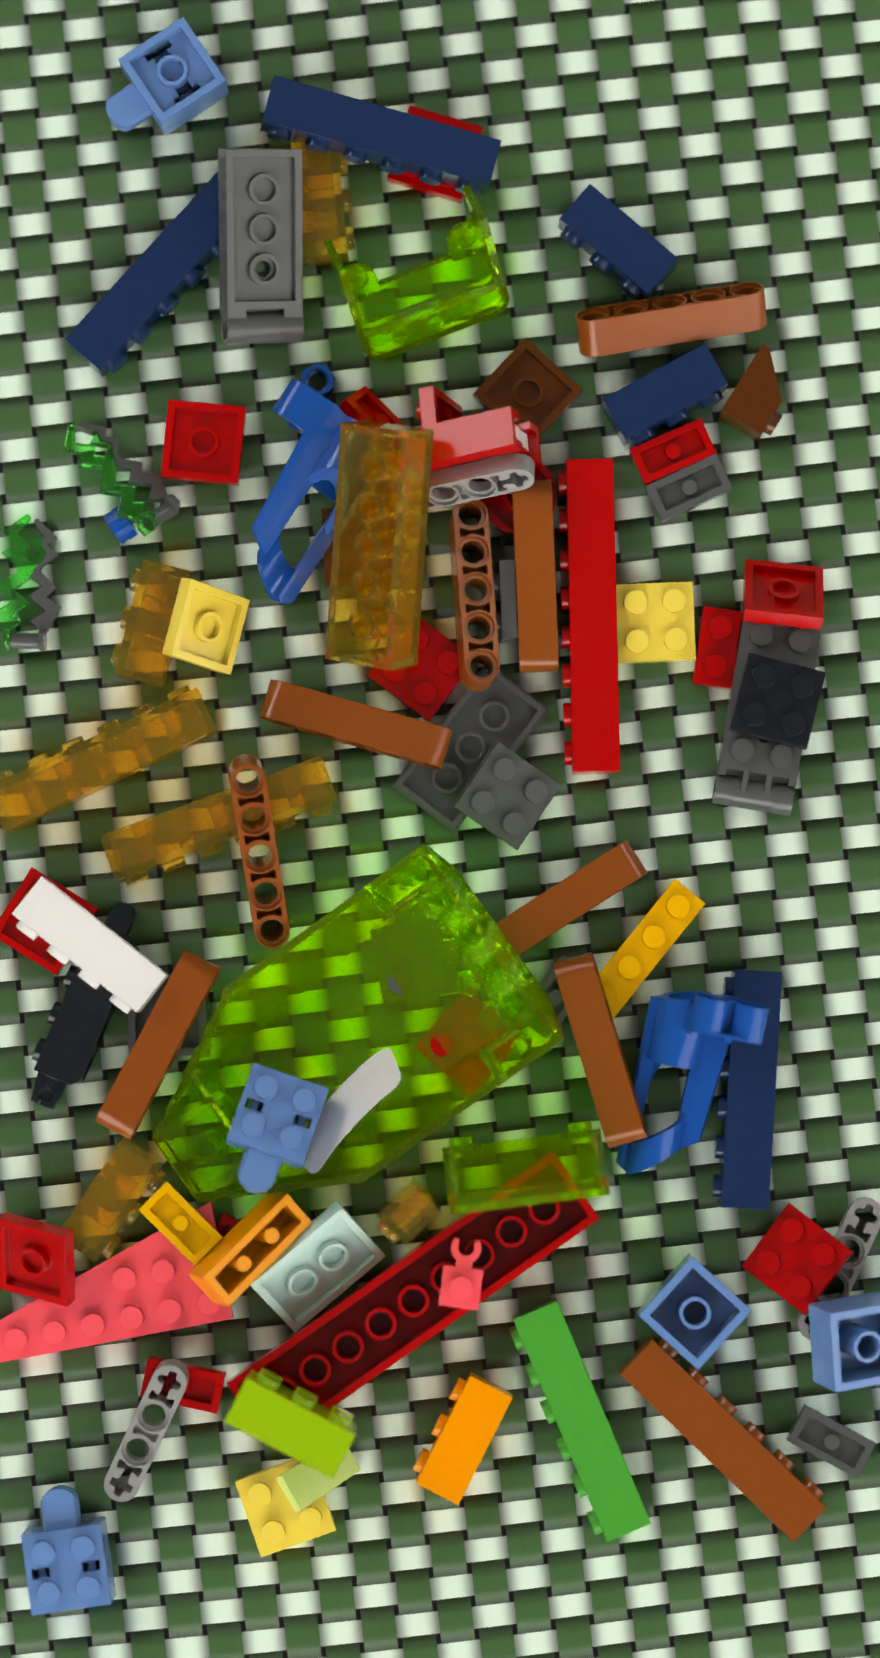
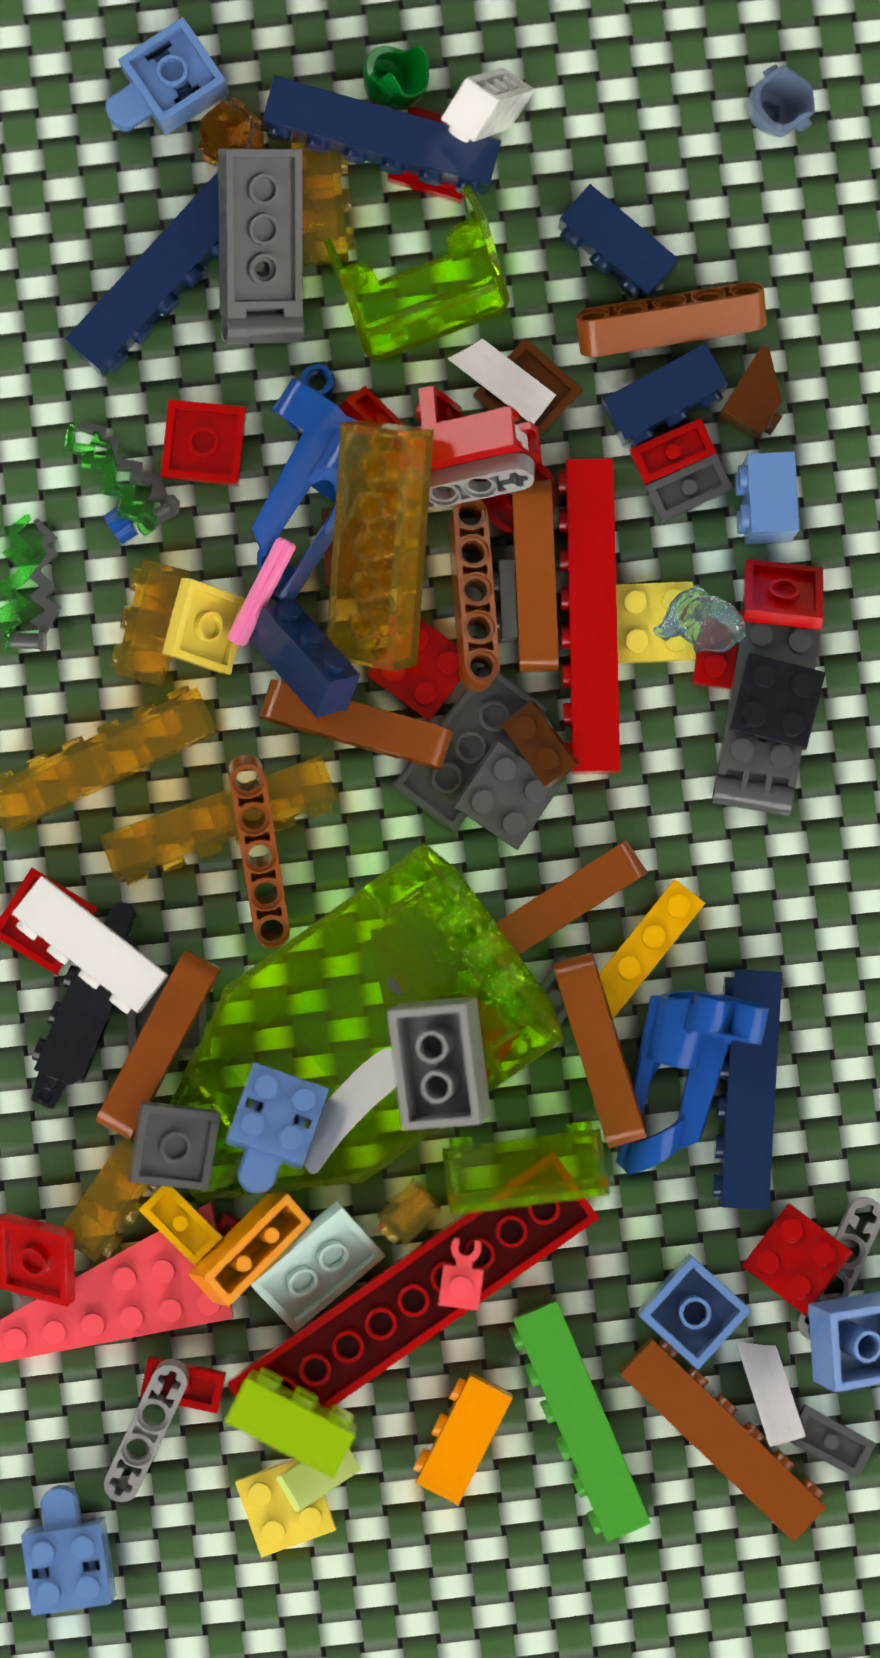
none -> dark grey plate [128,1101,221,1191]
none -> clear orange cap [197,97,264,166]
none -> bright pink axle [227,537,296,647]
none -> dark blue brick [250,599,360,718]
none -> green cap [363,44,429,111]
none -> light grey brick [387,996,491,1131]
none -> white brick [441,67,535,142]
none -> white sticker [447,338,556,424]
none -> reddish brown plate [501,701,579,788]
none -> clear light blue hair [653,588,747,652]
none -> medium blue brick [734,452,799,544]
none -> white sticker [735,1340,806,1447]
none -> sand blue cap [748,64,815,137]

